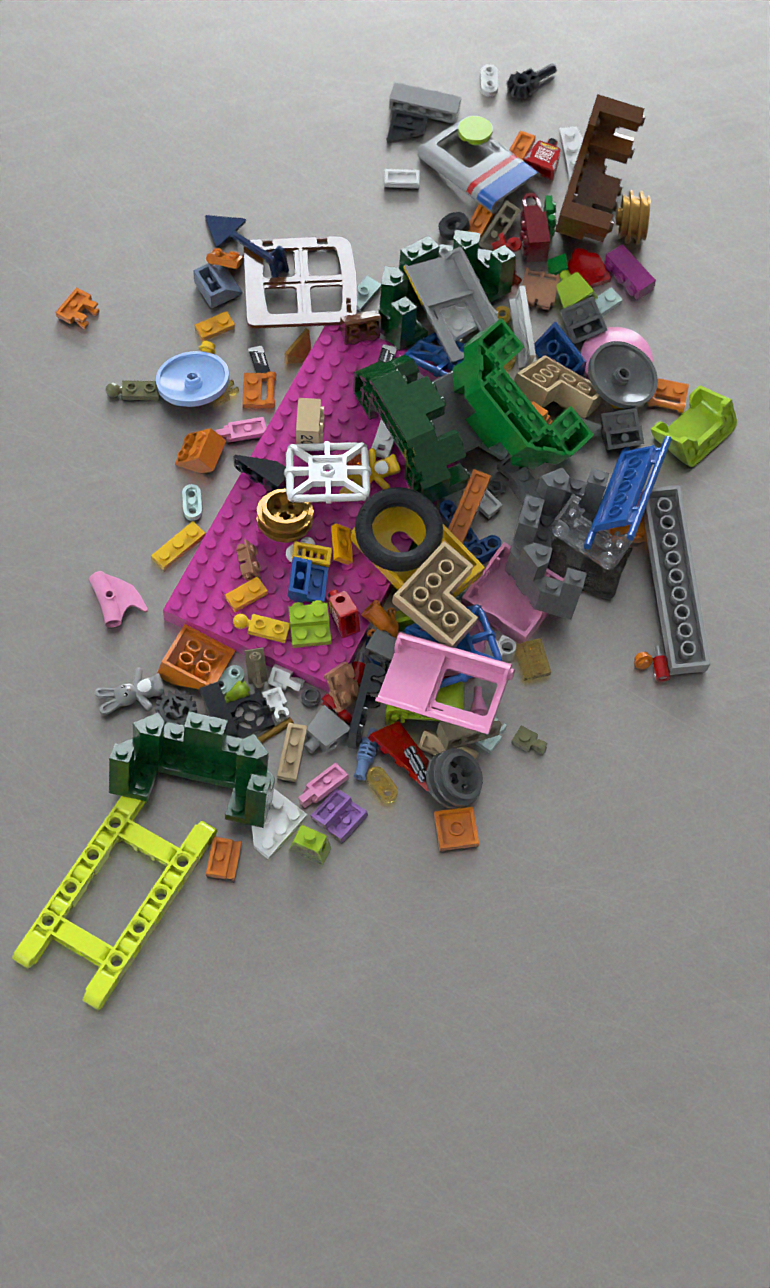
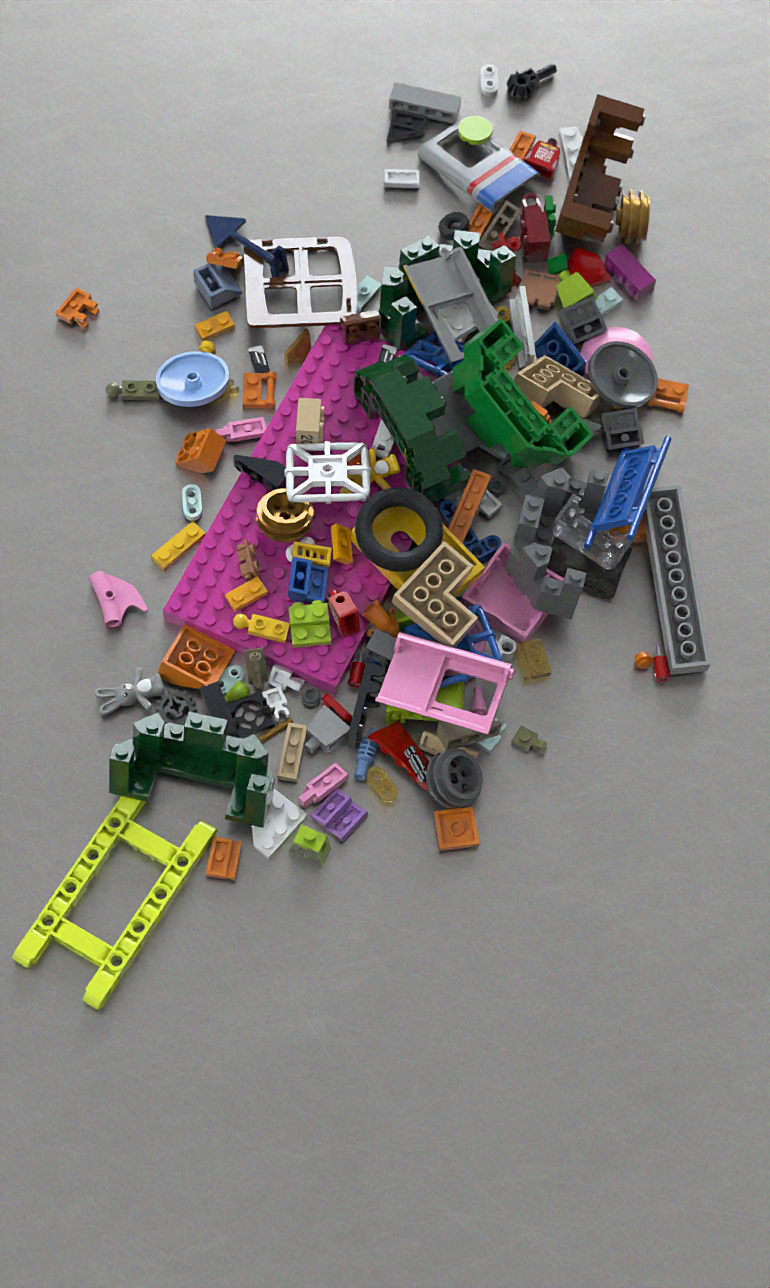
nougat plate [323,662,360,712] -> none
lime windscreen [651,385,737,467] -> none

